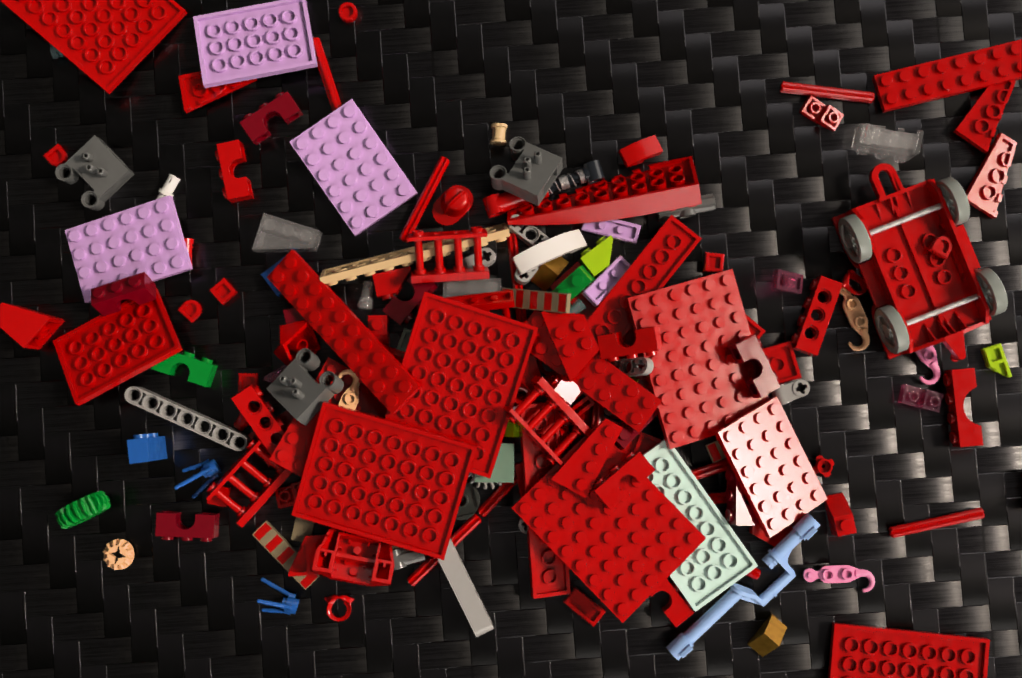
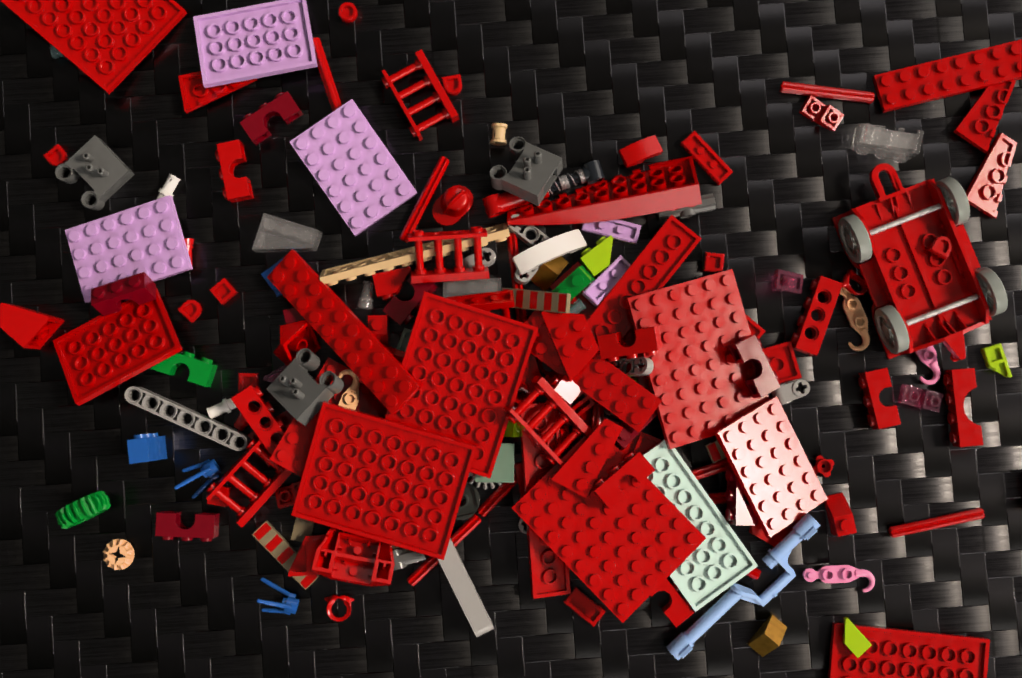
none -> white pin [206,398,237,419]
none -> red fence [381,49,459,141]
none -> red tile [442,74,462,96]
none -> red tile [680,130,733,186]
none -> lime tile [843,617,872,658]
none -> red arch [858,367,901,429]

